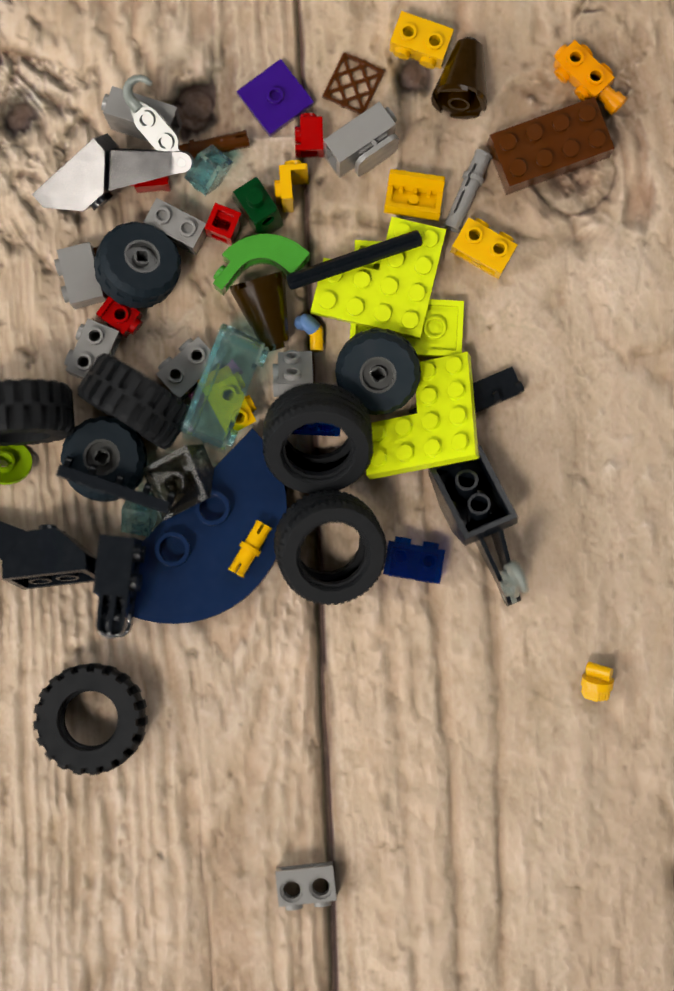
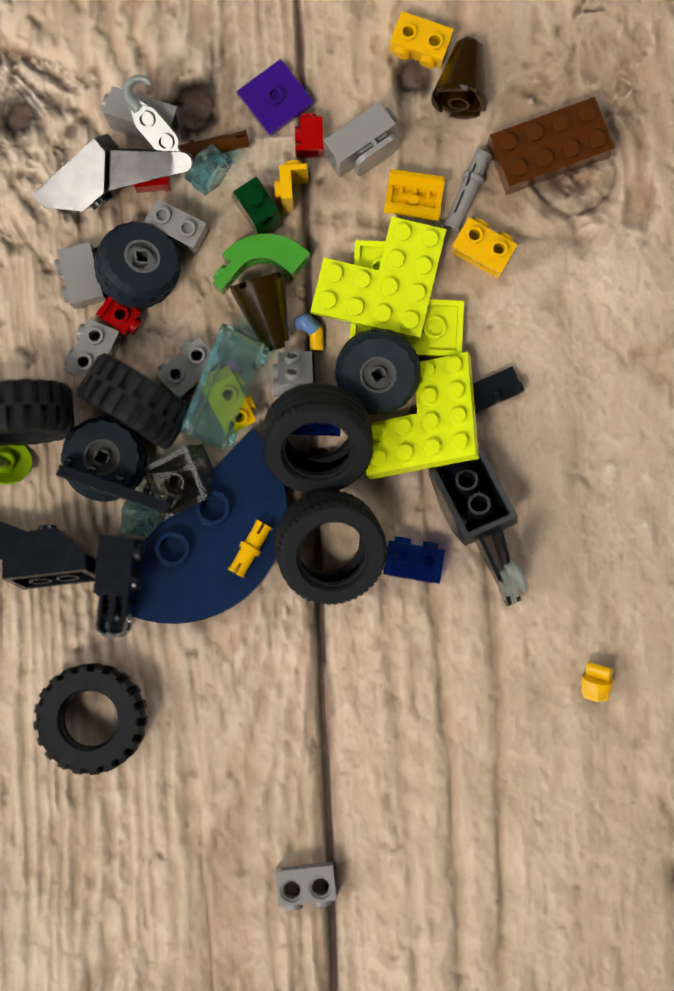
red brick [204,203,242,246] -> none
black axle [286,230,422,290] -> none
reddish brown window [322,52,385,115] -> none
light orange brick [553,40,627,115] -> none

